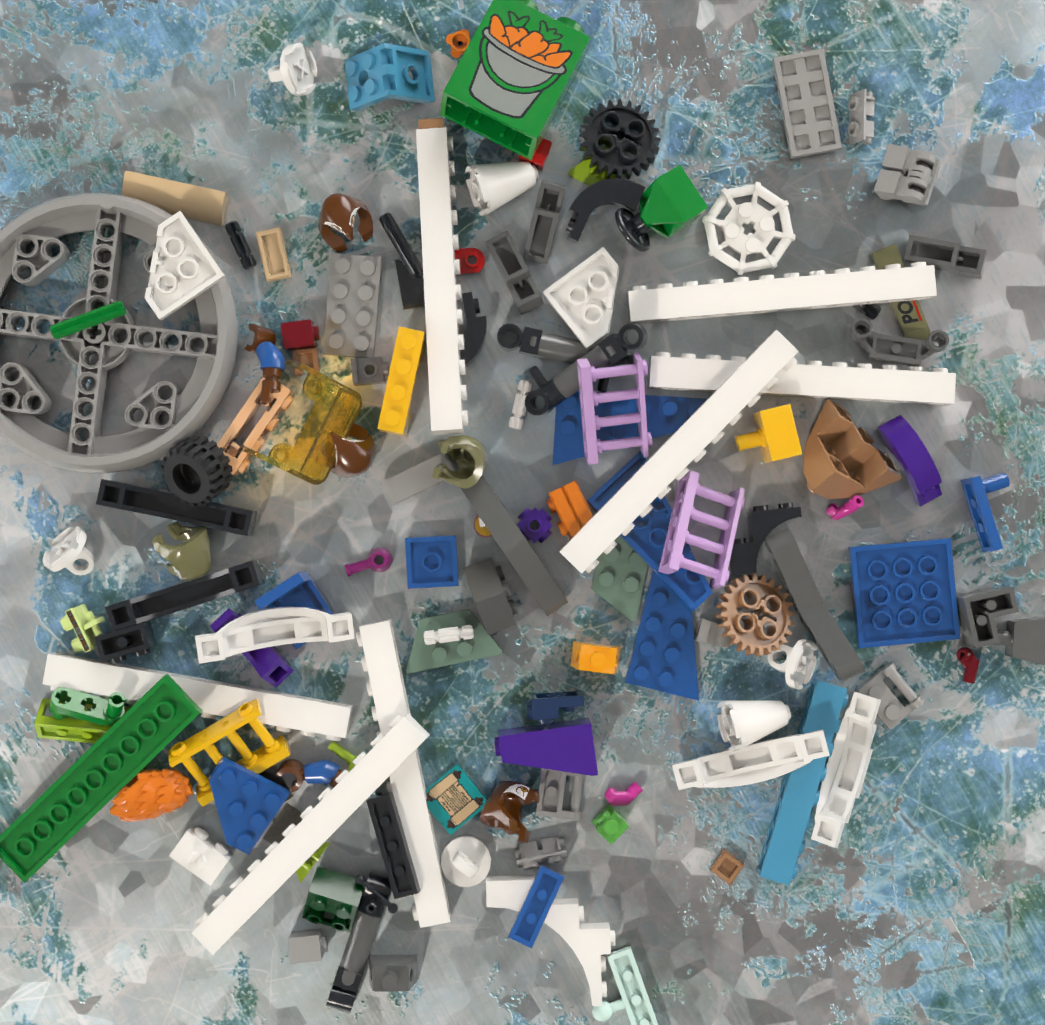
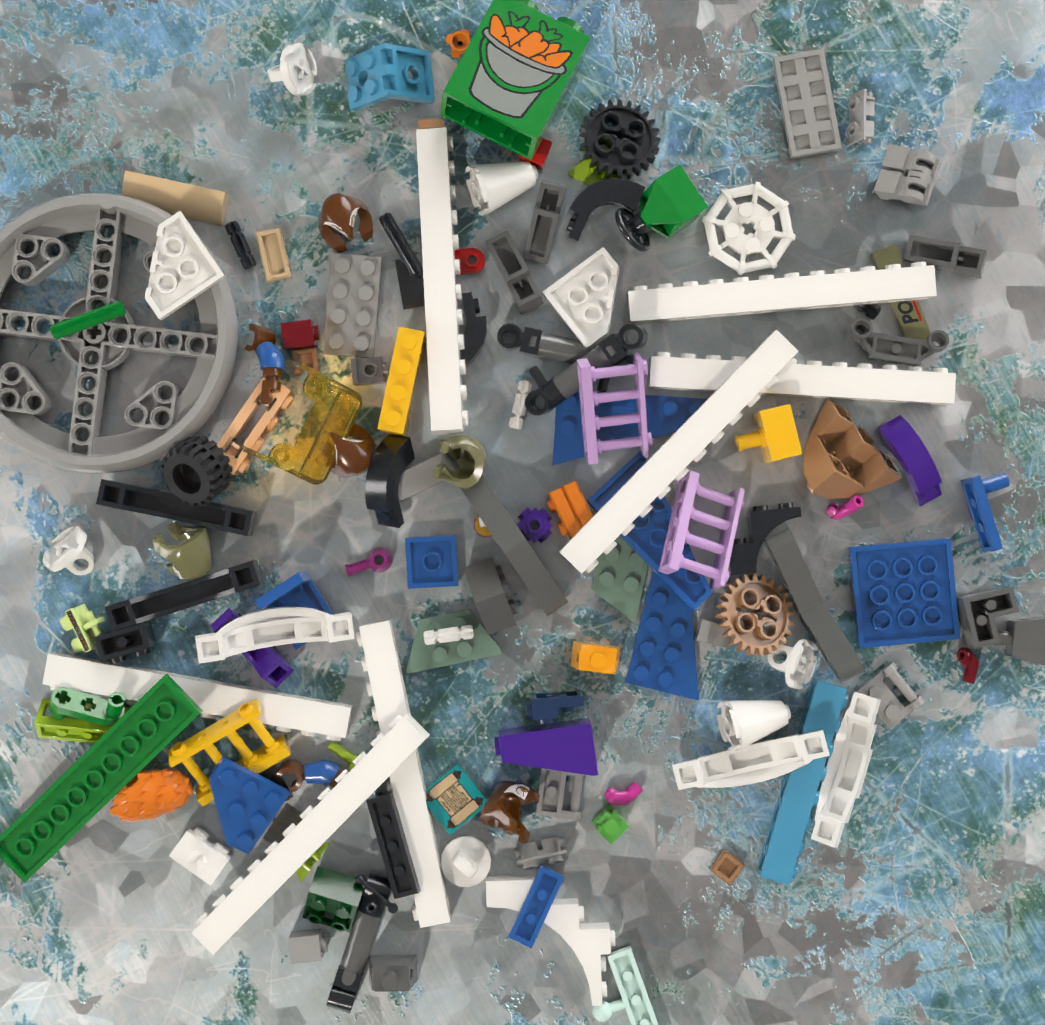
none -> black arch [365,434,415,528]

